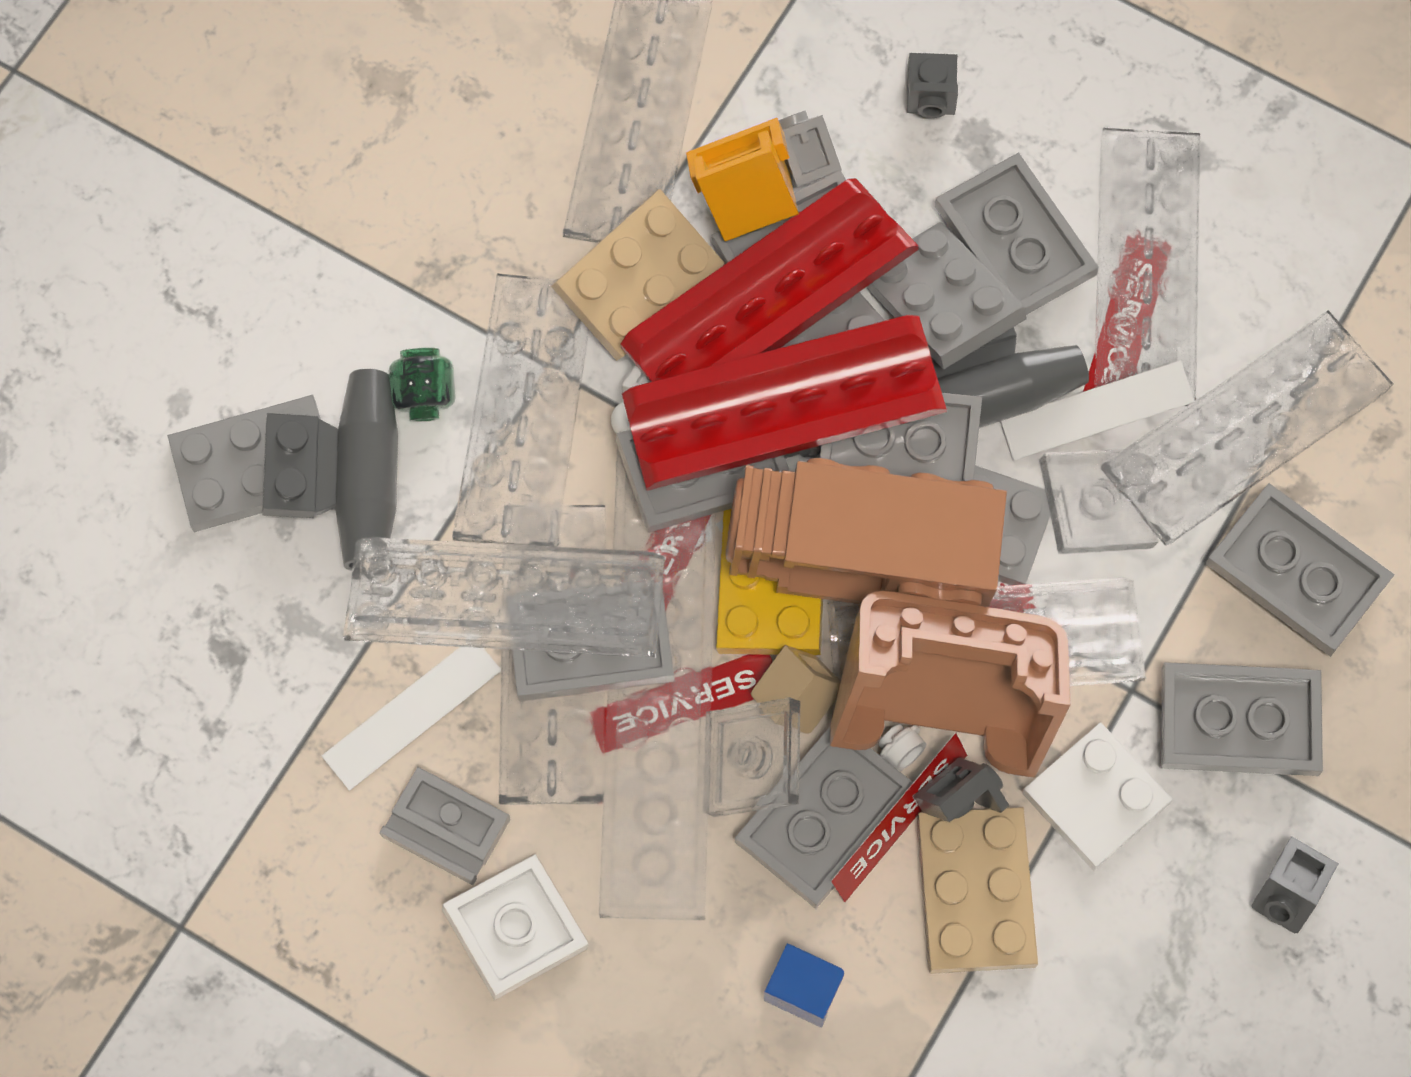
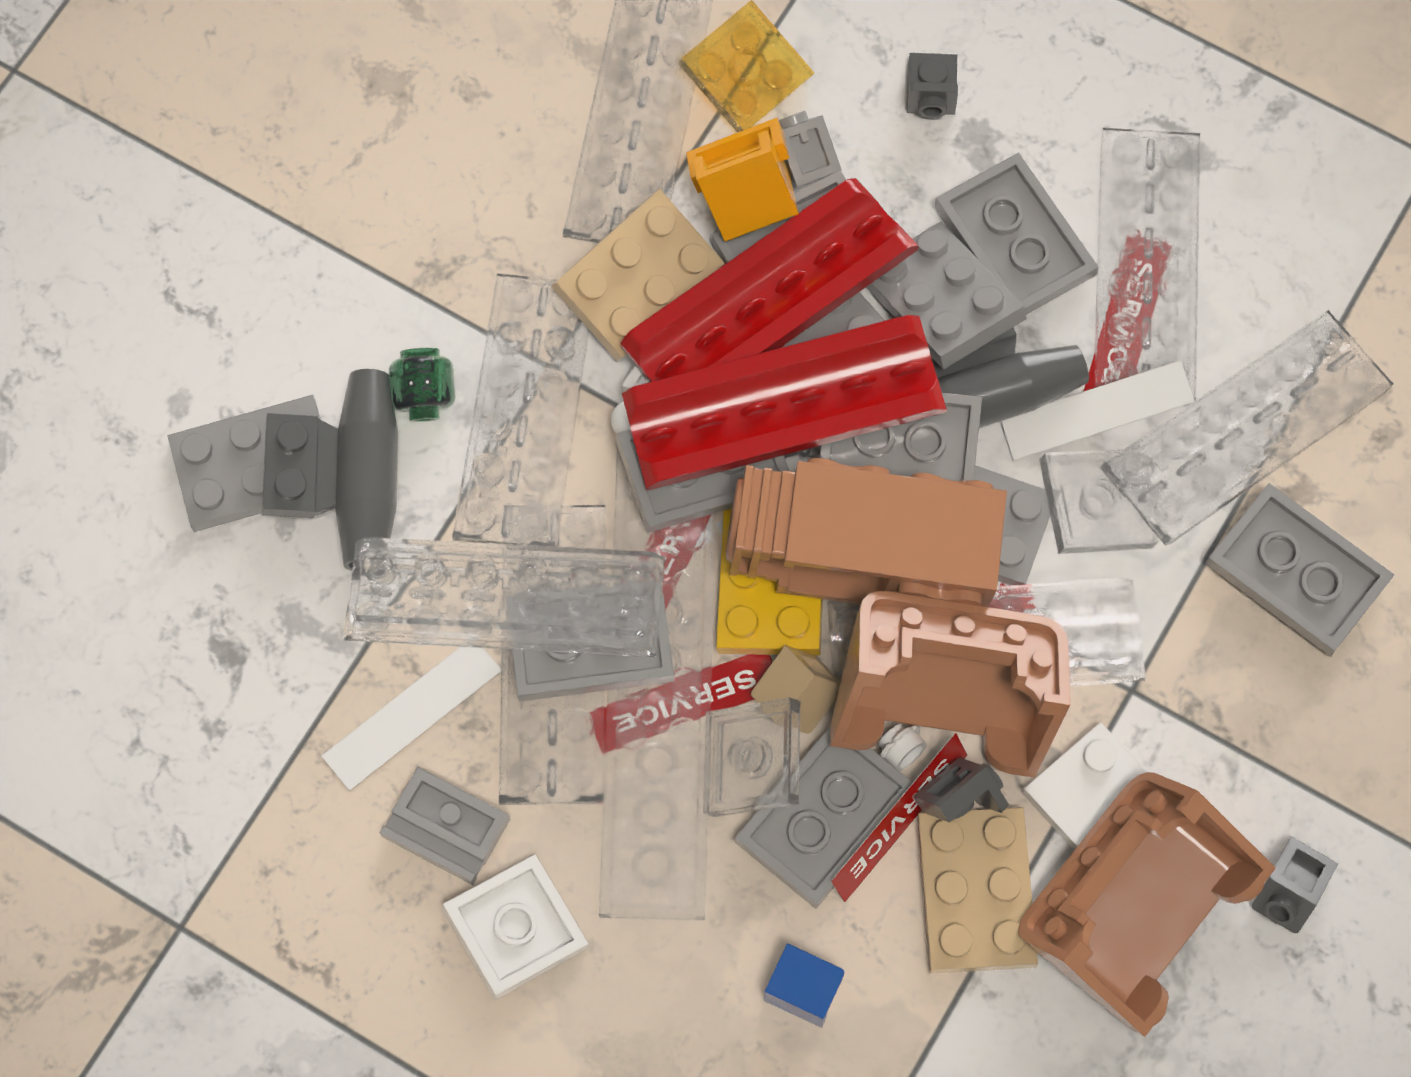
light grey plate [1161,662,1323,776] -> none
none -> clear yellow plate [678,0,814,133]
none -> nougat windscreen [1019,772,1276,1037]

